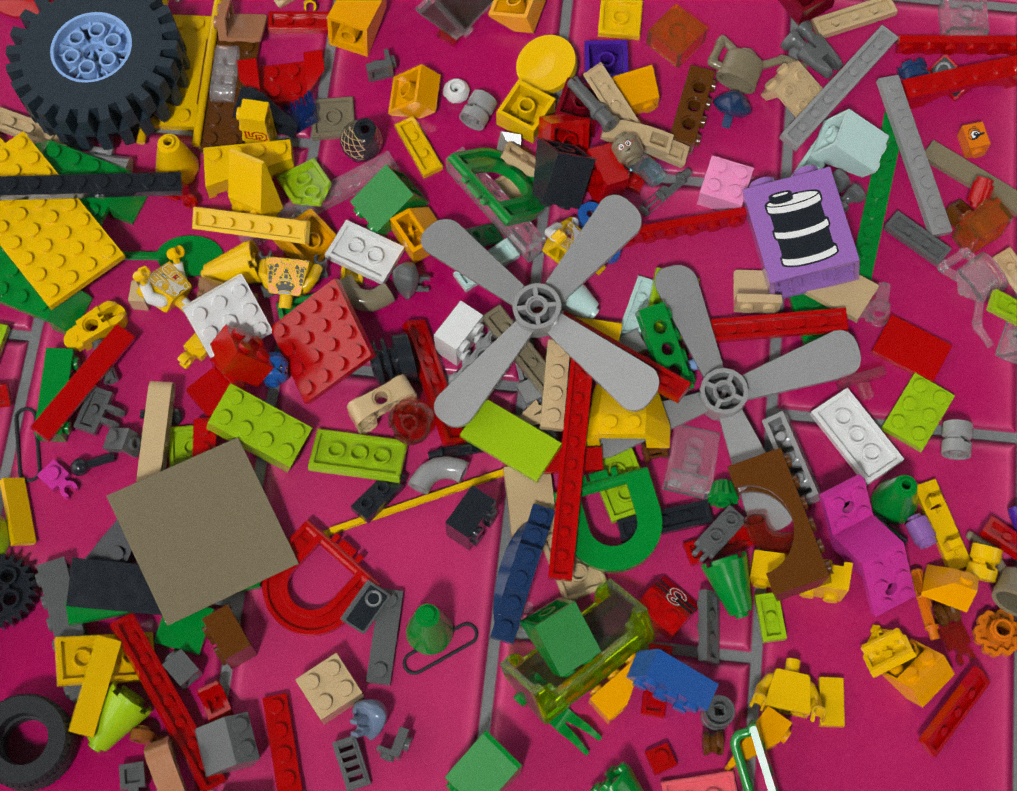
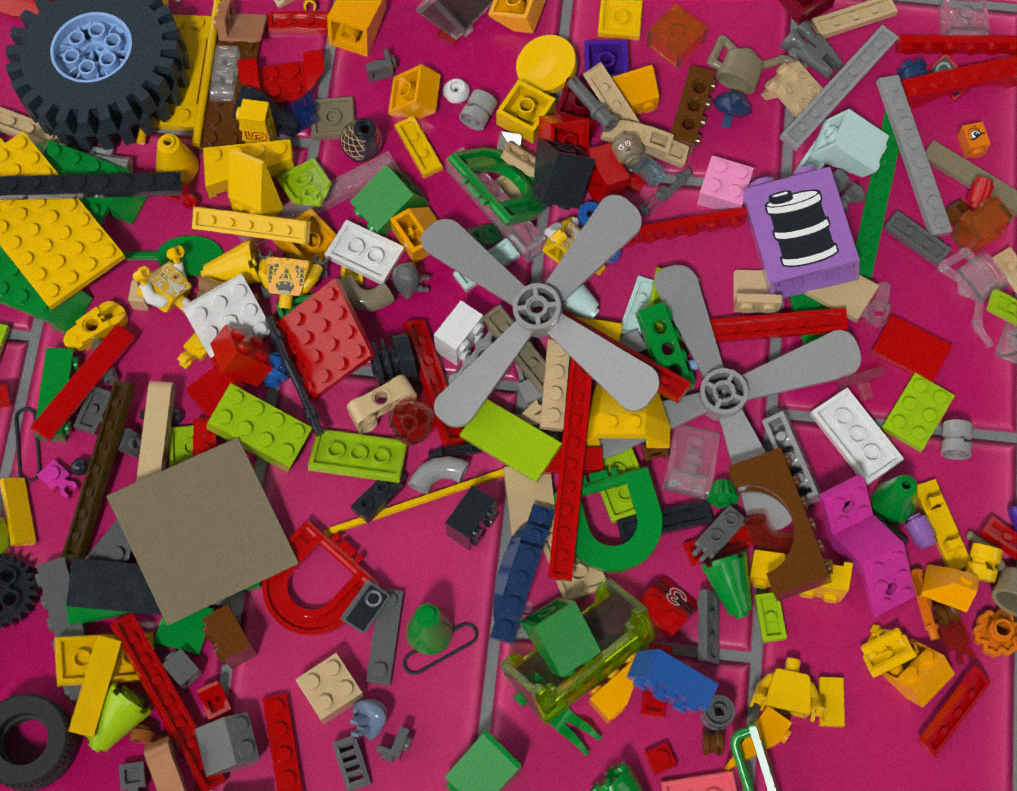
none -> dark brown tile [61,380,136,561]
none -> black bar [265,316,324,436]

